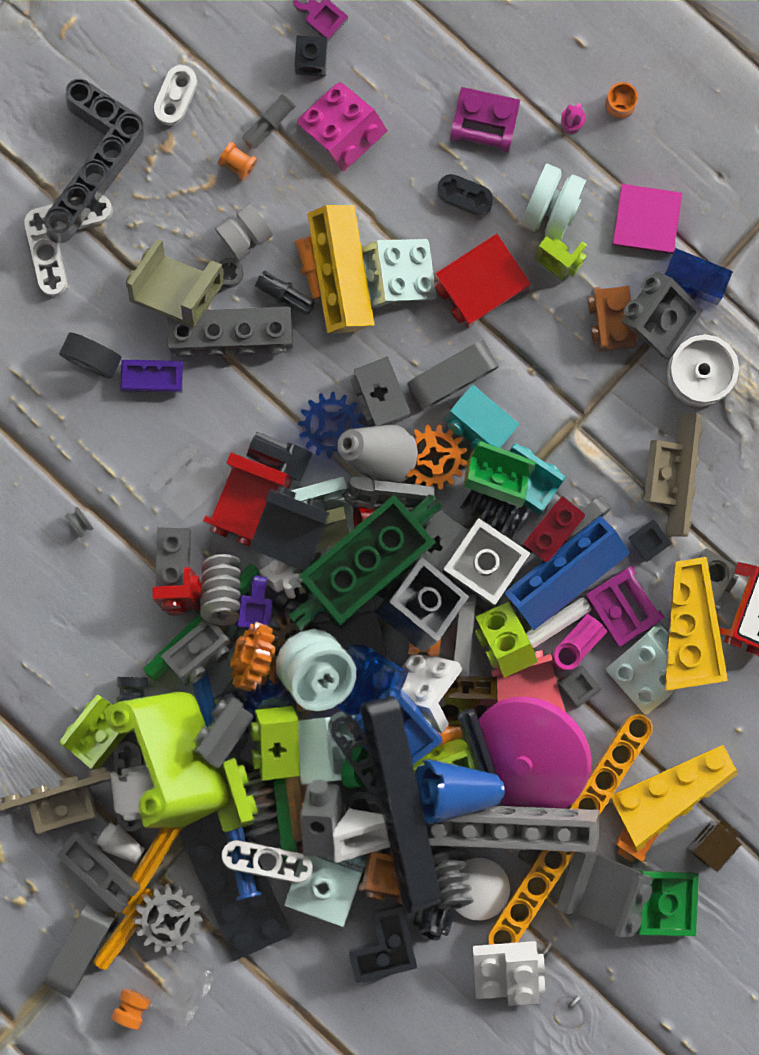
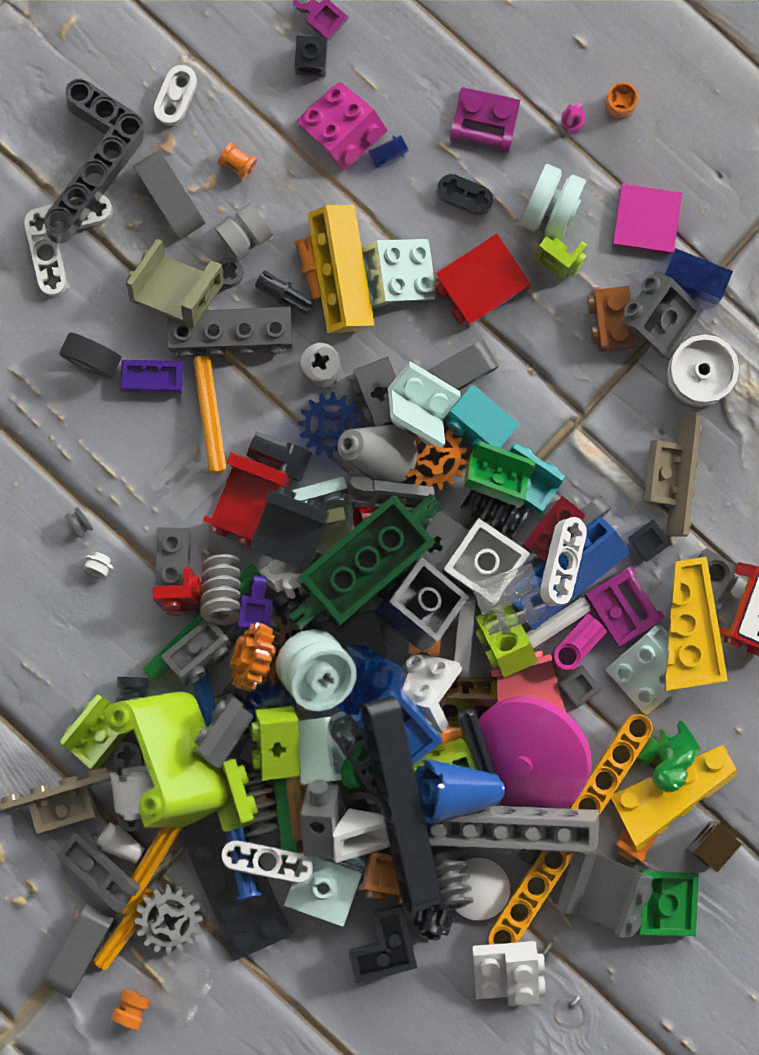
dark grey axle [242,94,295,149] -> none
none -> white plate [84,552,113,579]
none -> dark grey beam [133,150,206,240]
none -> light orange axle [193,355,226,474]
none -> light grey piece [301,343,341,388]
none -> clear blue pin [368,135,409,168]
none -> light aqua bracket [388,361,460,448]
none -> clear plate [472,563,549,635]
none -> white beam [540,517,587,606]
none -> green animal [637,720,701,793]

